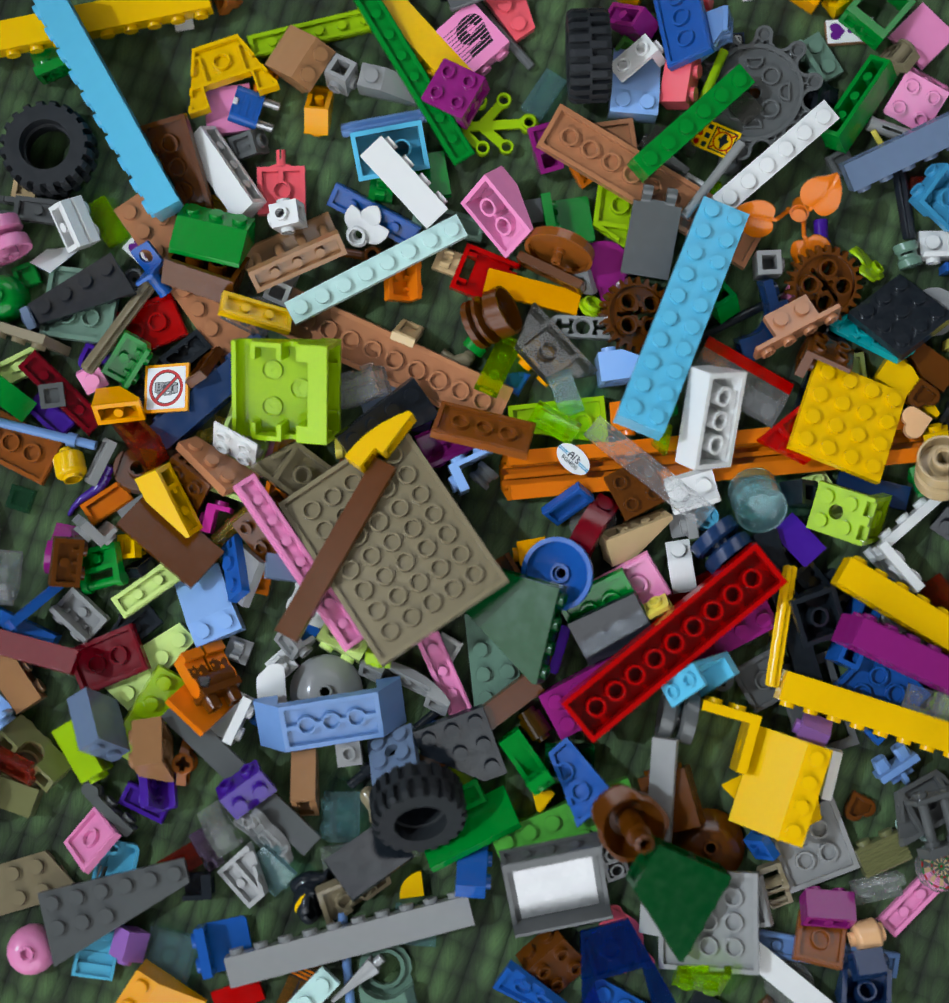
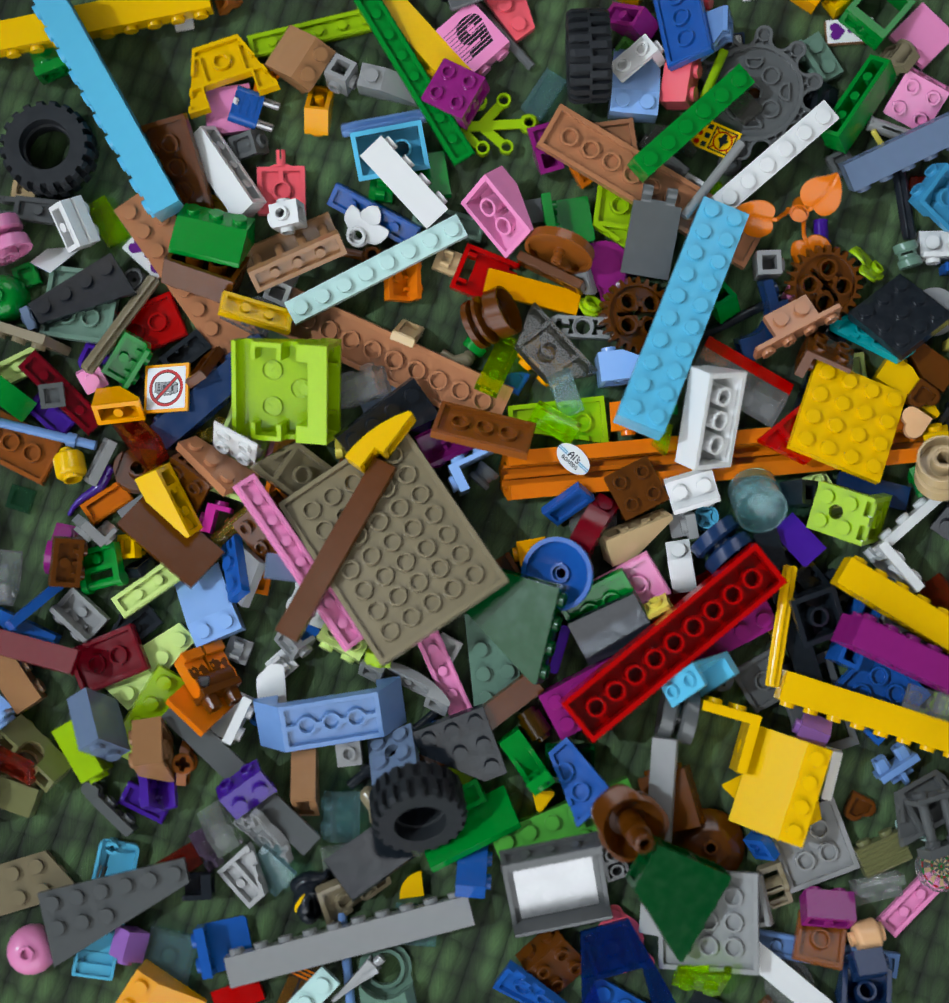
bright pink tile [63,807,121,874] -> none
blue bracket [131,240,172,298] -> none
light grey dish [290,654,363,701] -> none
clear tile [584,416,715,528] -> none

